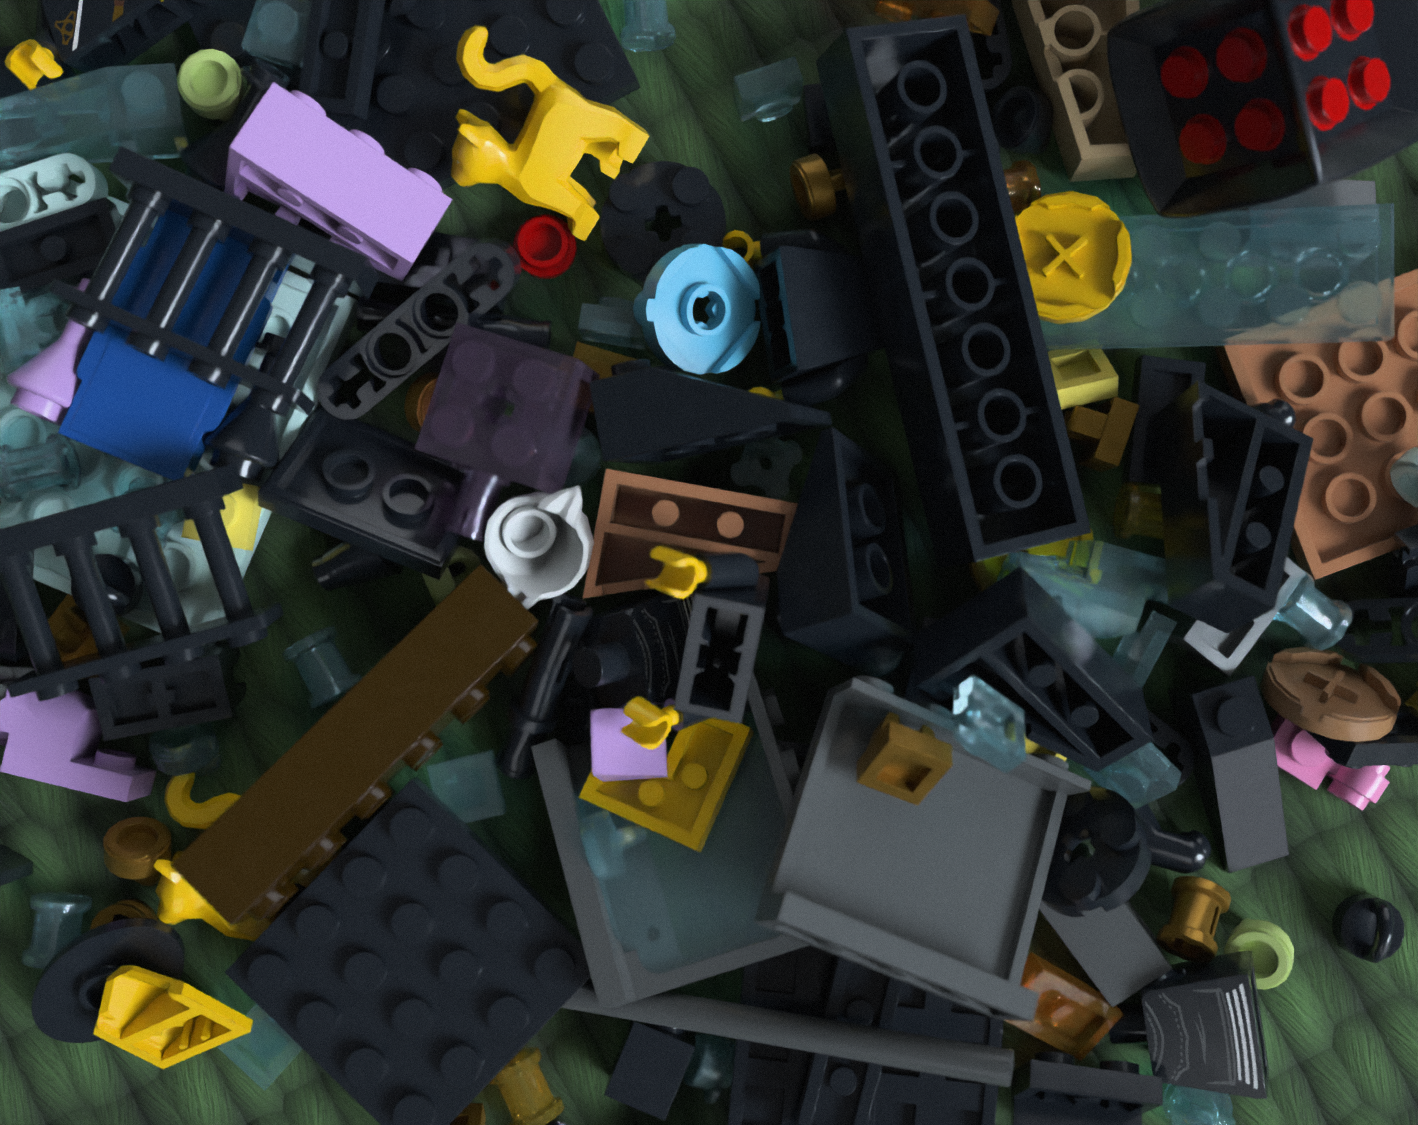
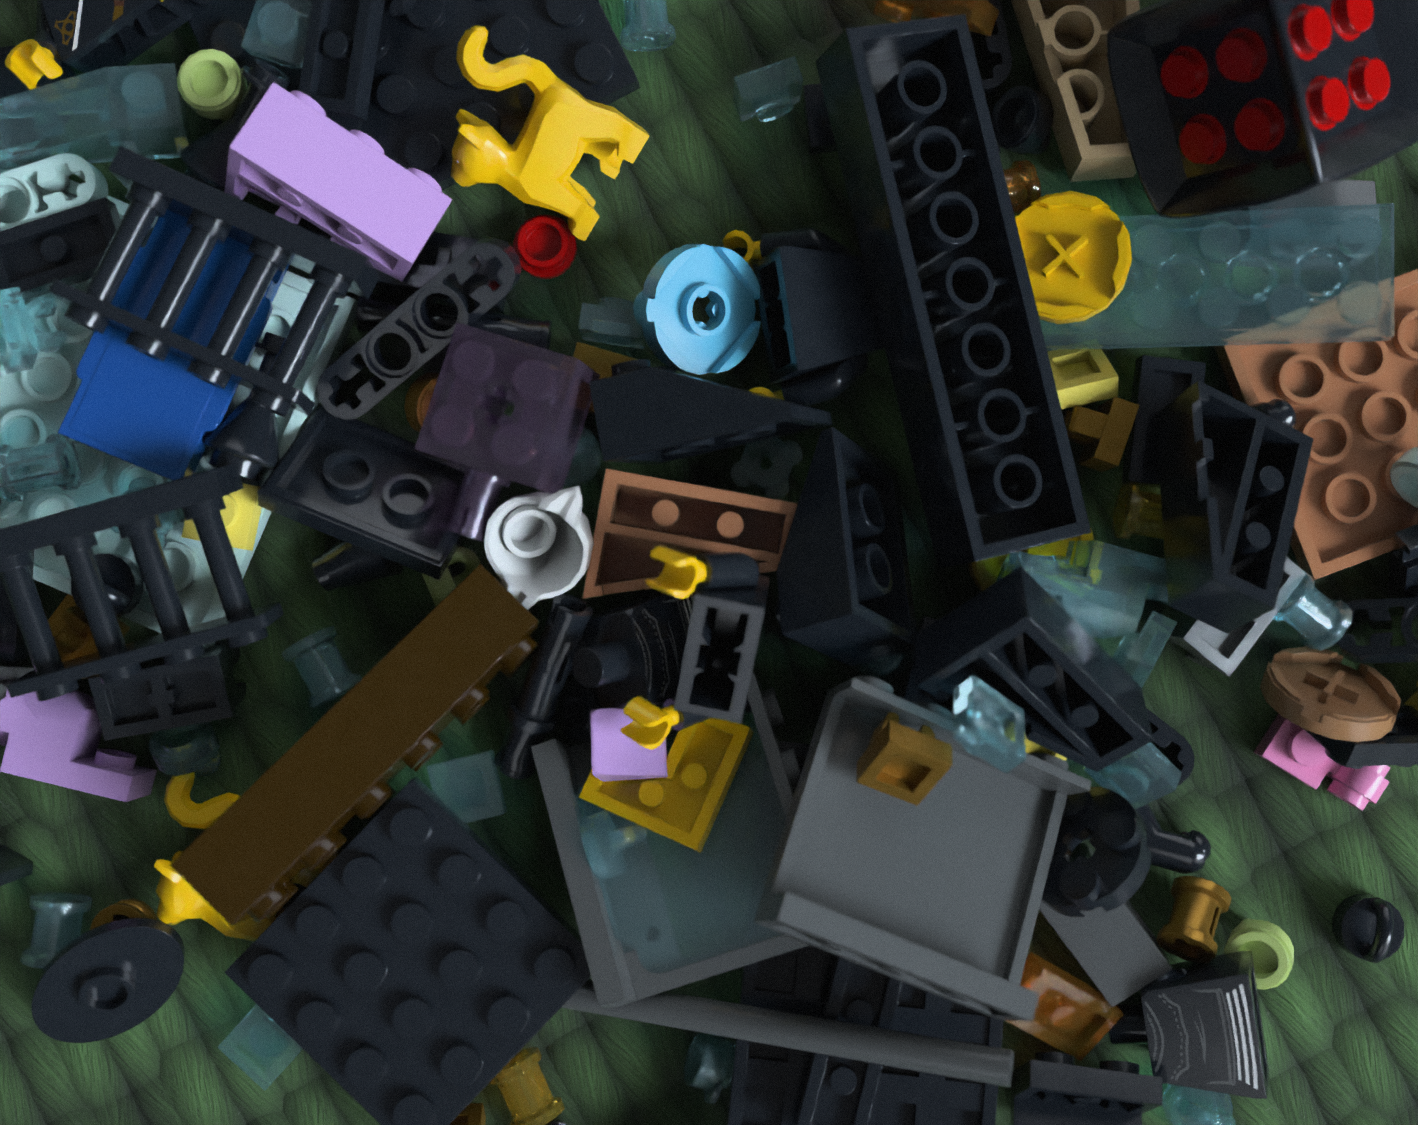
lavender piece [7,278,94,426] -> none
yellow slope [93,965,253,1069] -> none
pearl gold tile [103,817,171,886] -> none
black plate [600,161,726,287] -> none
black brick [604,1020,696,1121] -> none
pearl gold tile [789,153,846,222] -> none
black slope [1168,673,1289,873] -> none

